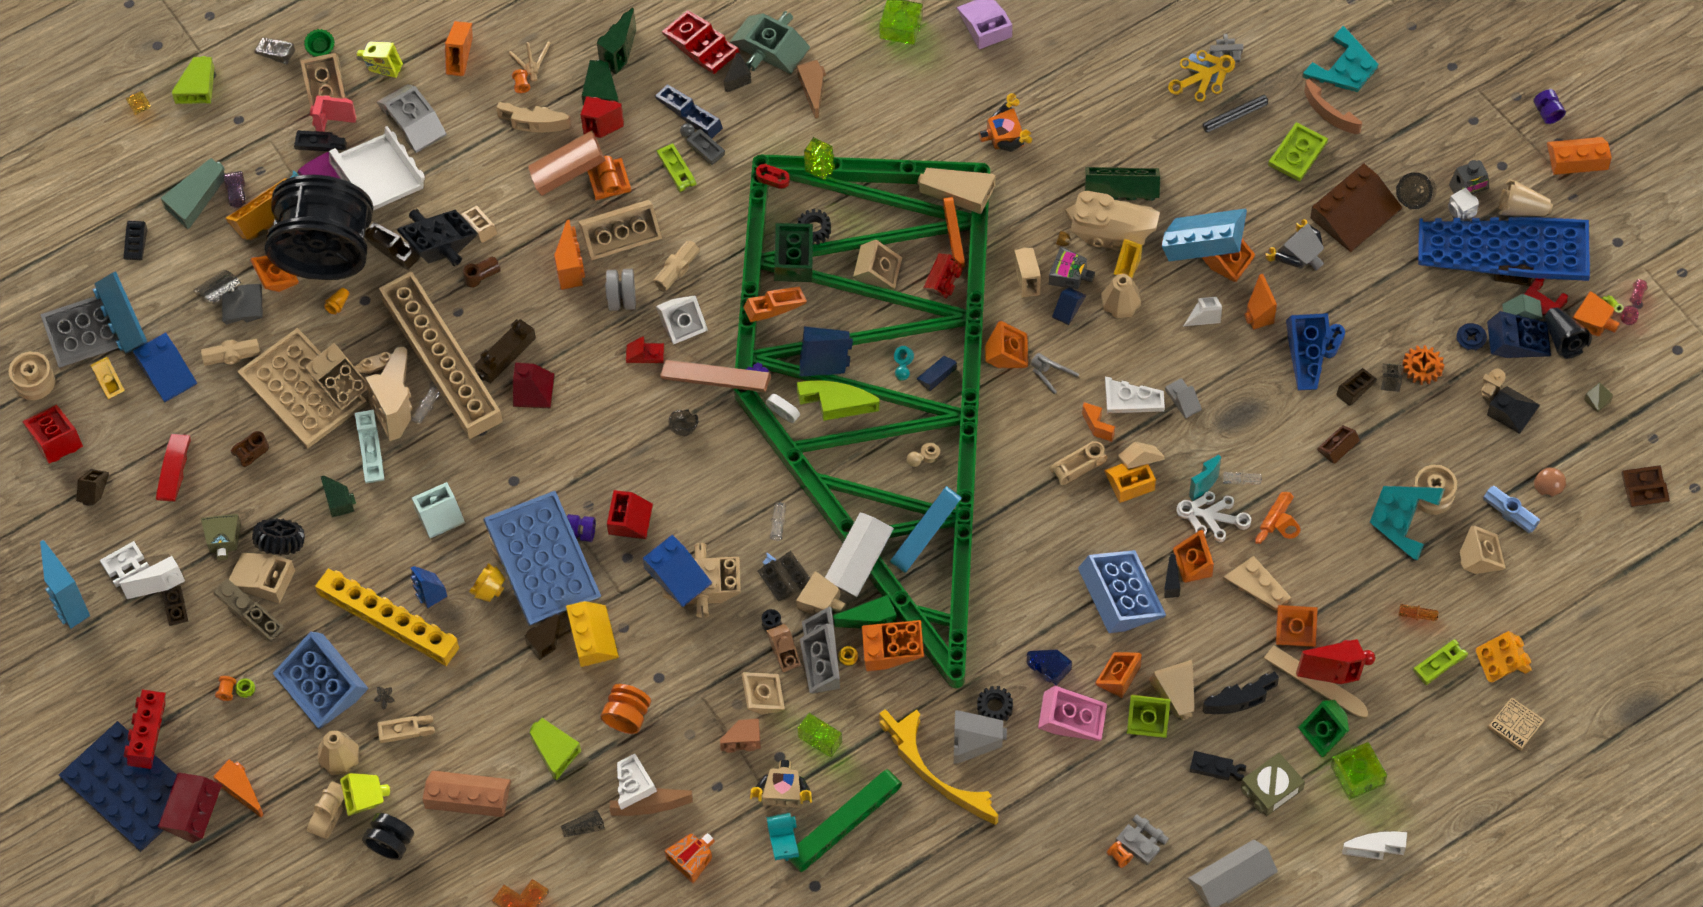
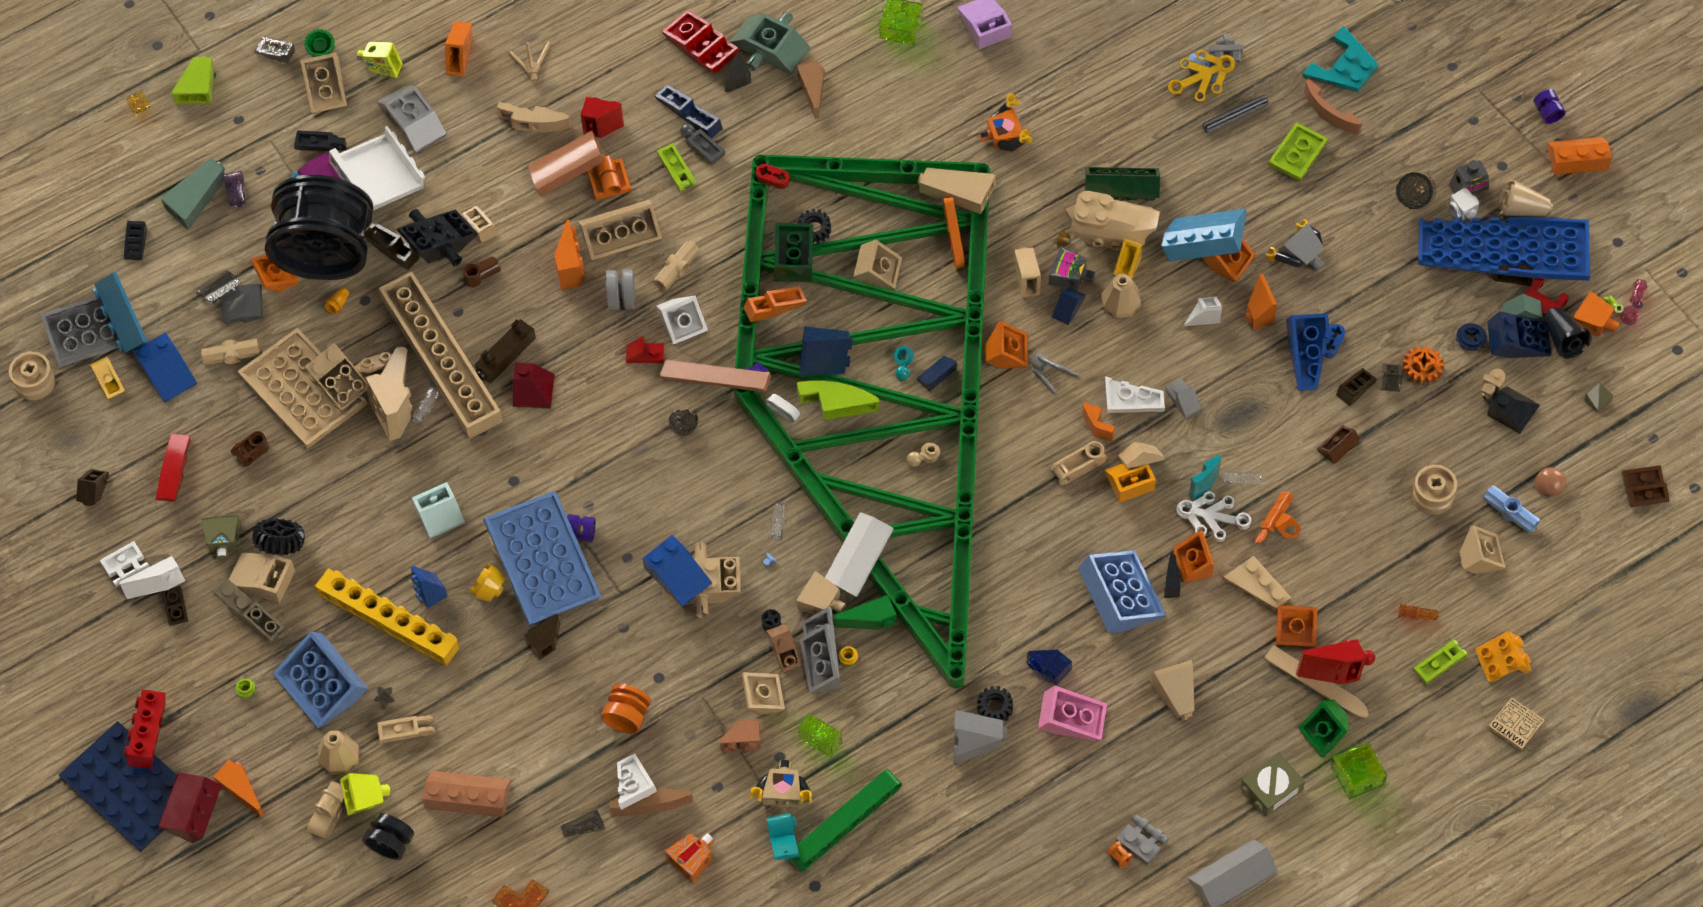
red slope [22,404,83,464] -> none
dark azure slope [40,540,90,629] -> none
orange bush [215,676,237,701] -> none
light orange slope [225,178,287,240] -> none
coral bracket [310,96,356,132] -> none
clear green slope [320,476,356,518] -> none
light aqua slope [355,410,385,483] -> none
orange bush [512,69,531,93] -> none
lime slope [530,718,581,781] -> none
yellow slope [566,601,619,667] -> none
dark green slope [582,60,619,105] -> none
dark green slope [597,8,636,74] -> none
red slope [607,490,653,539] -> none
clear smoke slope [757,550,810,601] -> none
clear neon green brick [804,137,835,180] -> none
orange slope [862,620,924,671] -> none
yellow slope [879,709,998,825] -> none
dark azure beam [890,486,962,573] -> none
red slope [923,253,962,299] -> none
orange slope [1095,652,1142,698] -> none
lime slope [1127,695,1171,738] -> none
black plate [1190,751,1246,781] -> none
black slope [1202,671,1279,715] -> none
reddish brown slope [1310,163,1402,253] -> none
white slope [1342,831,1407,860] -> none
teal wing [1370,486,1445,560] -> none

